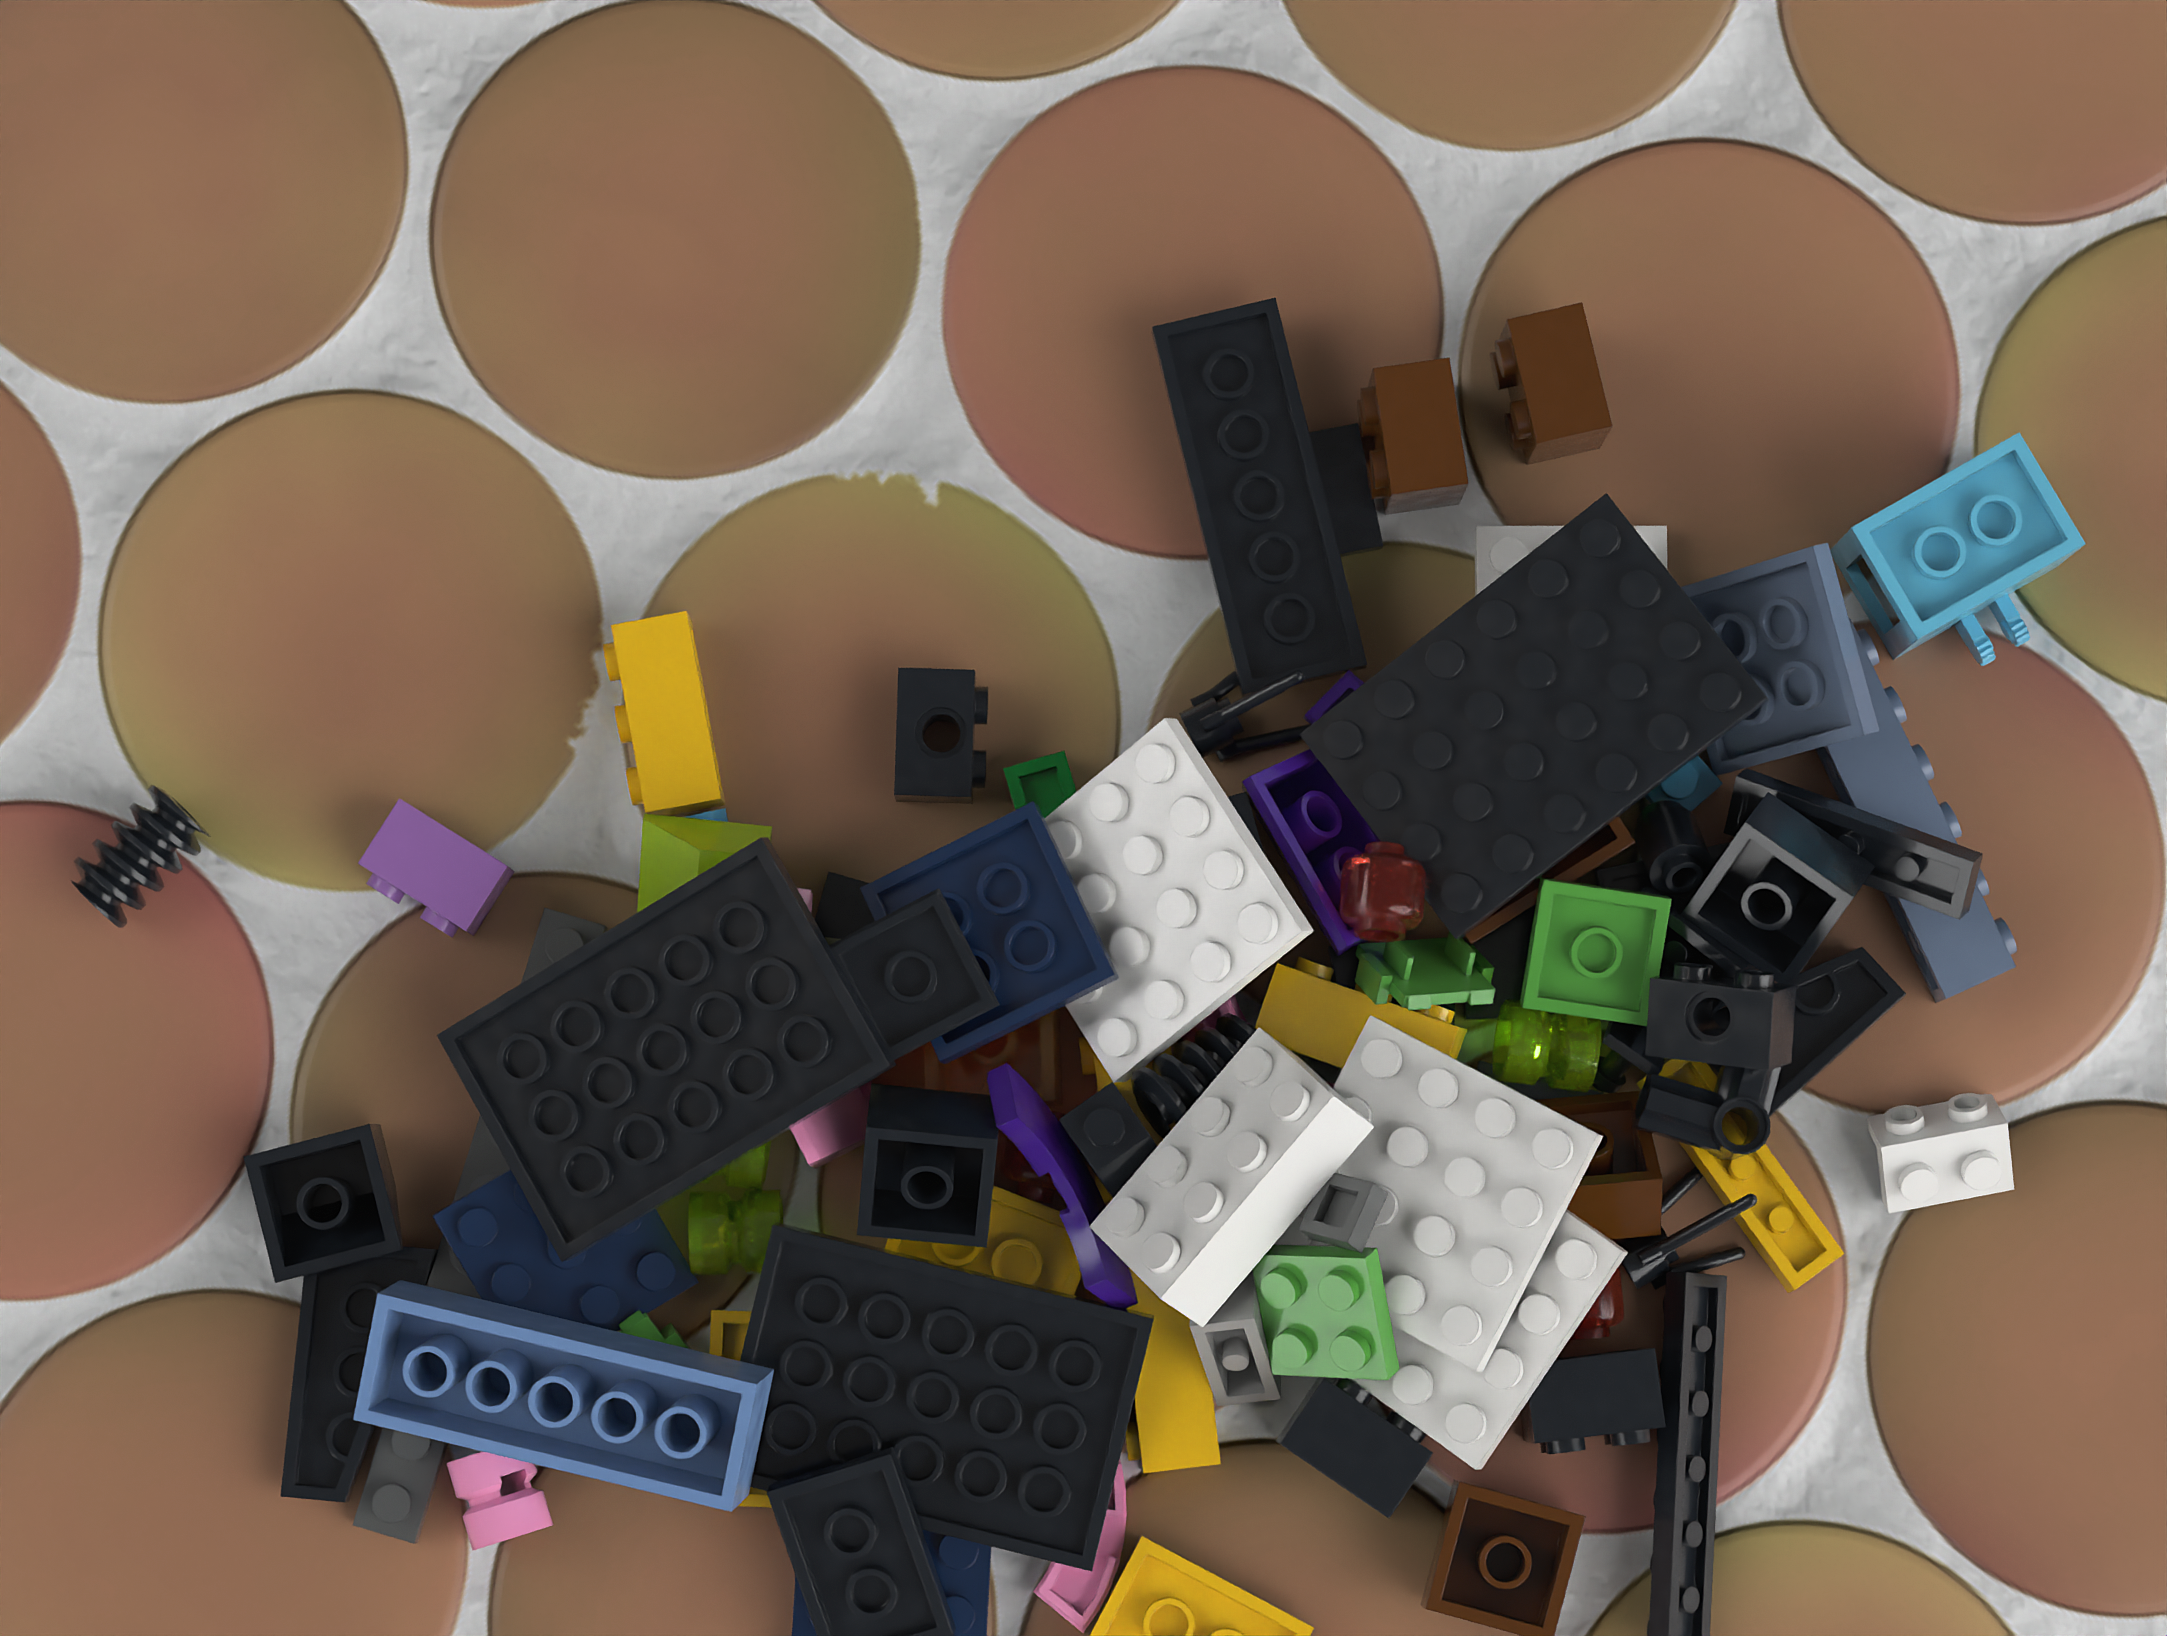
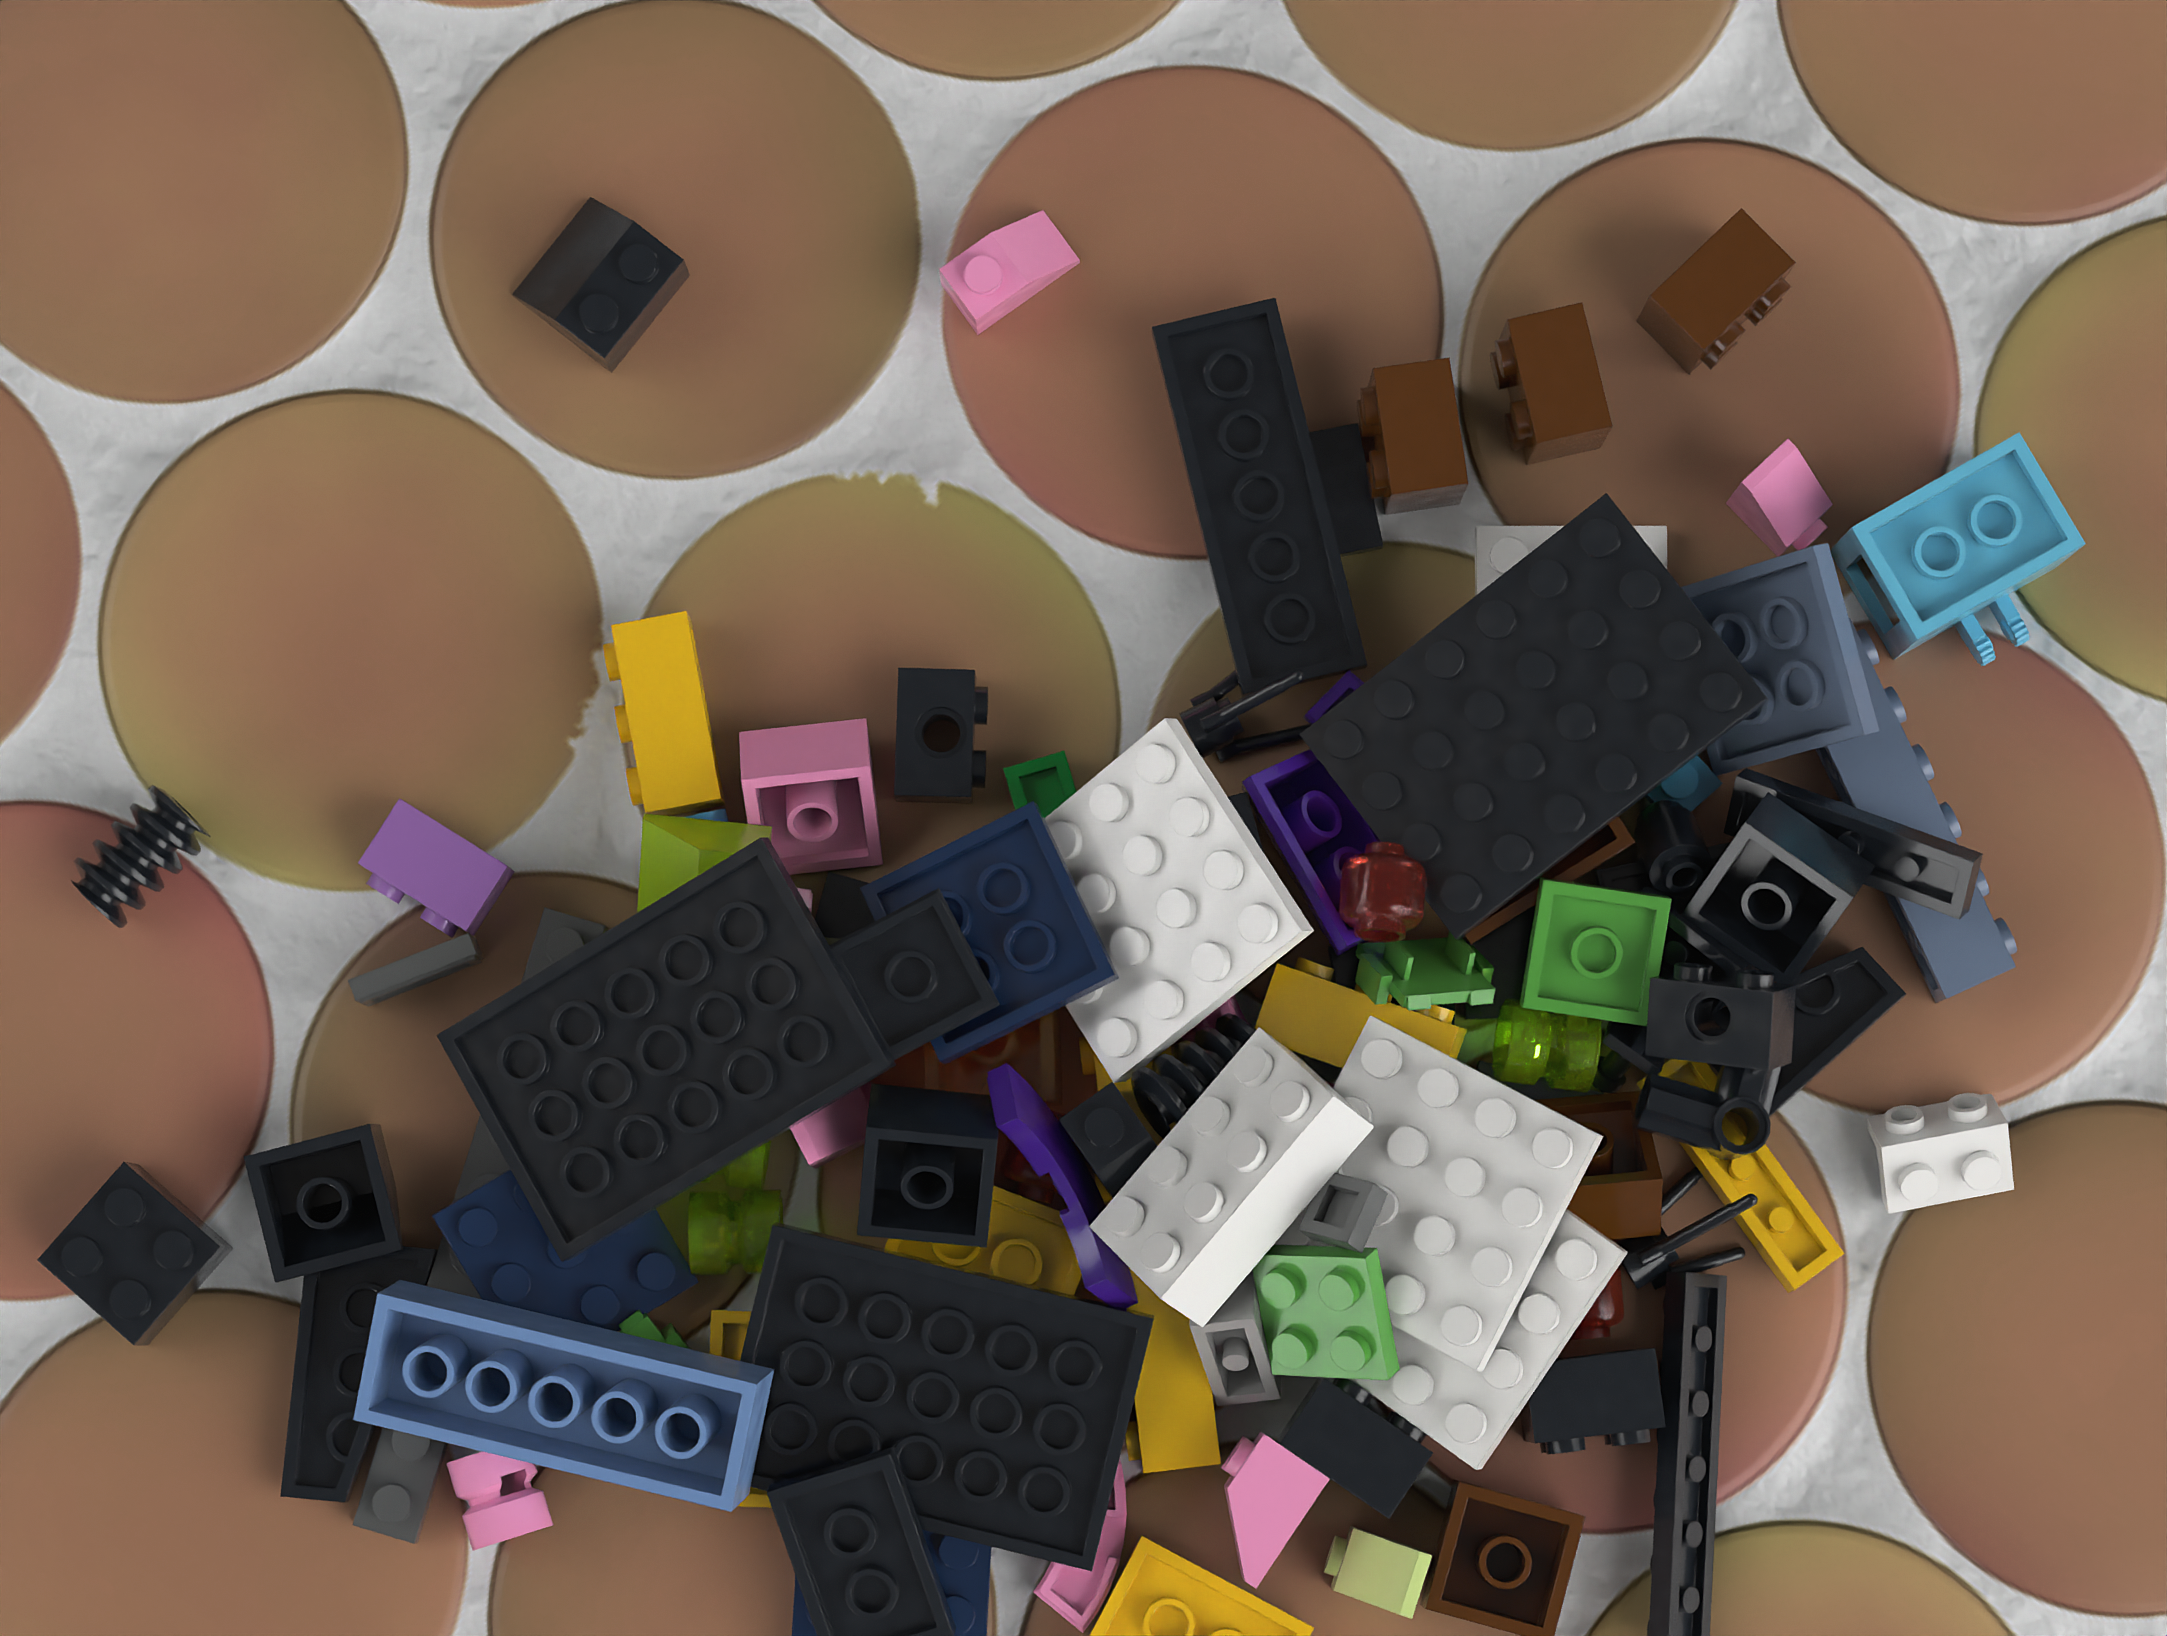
none -> black brick [37,1162,233,1346]
none -> dark grey tile [348,933,484,1007]
none -> black slope [512,197,690,373]
none -> bright pink slope [739,718,883,875]
none -> bright pink slope [939,210,1080,335]
none -> bright pink slope [1221,1432,1330,1589]
none -> yellowish green slope [1324,1526,1432,1619]
none -> reddish brown brick [1636,208,1796,374]
none -> bright pink slope [1726,439,1833,557]

